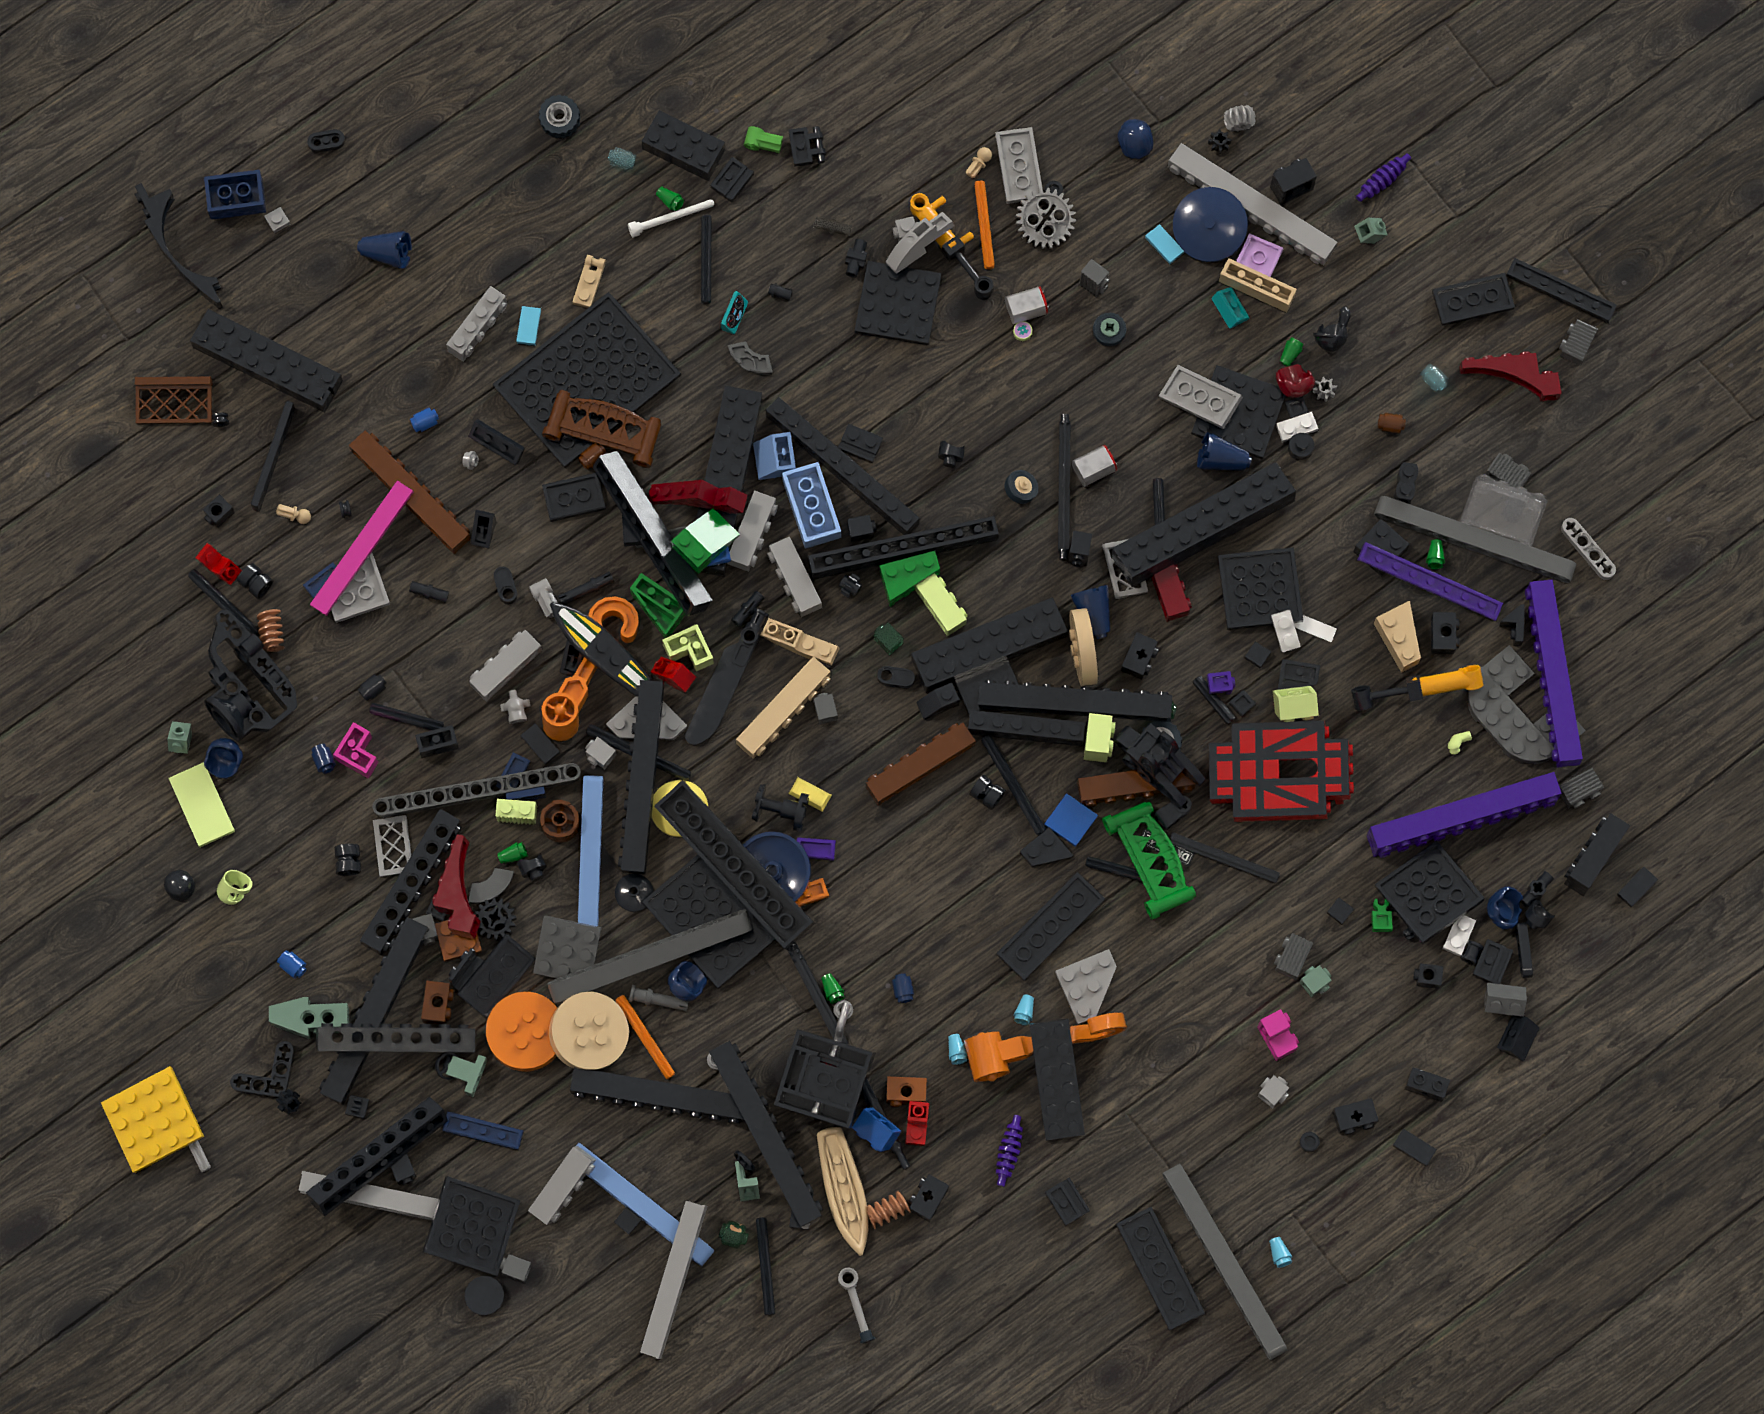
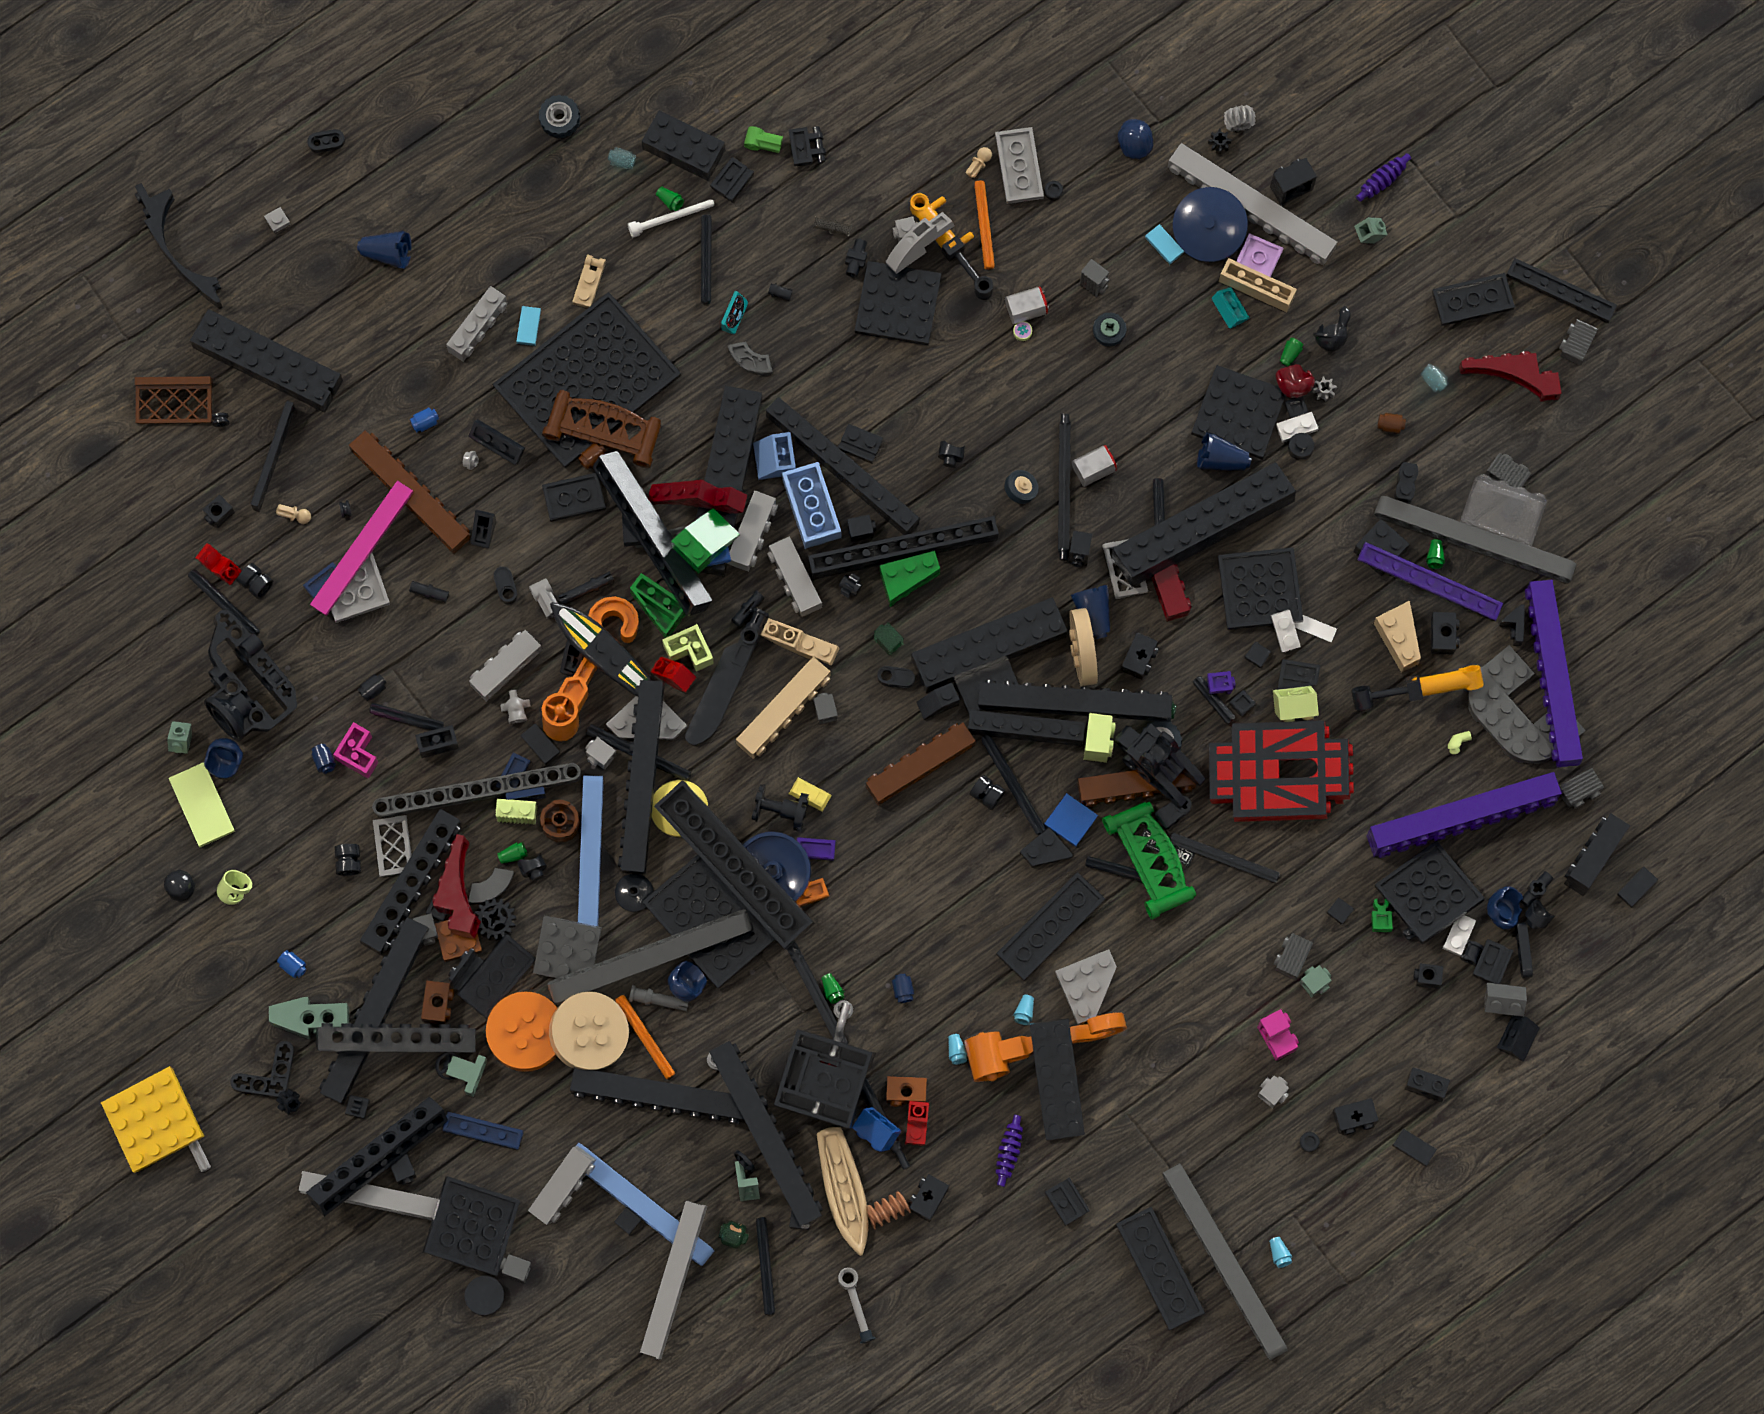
dark blue brick [204,170,266,220] -> none
nougat piece [257,609,285,652] -> none
yellowish green brick [915,573,968,636] -> none
light grey gear [1015,188,1076,249] -> none
light grey plate [1159,365,1243,429] -> none
light grey beam [1561,518,1616,580] -> none

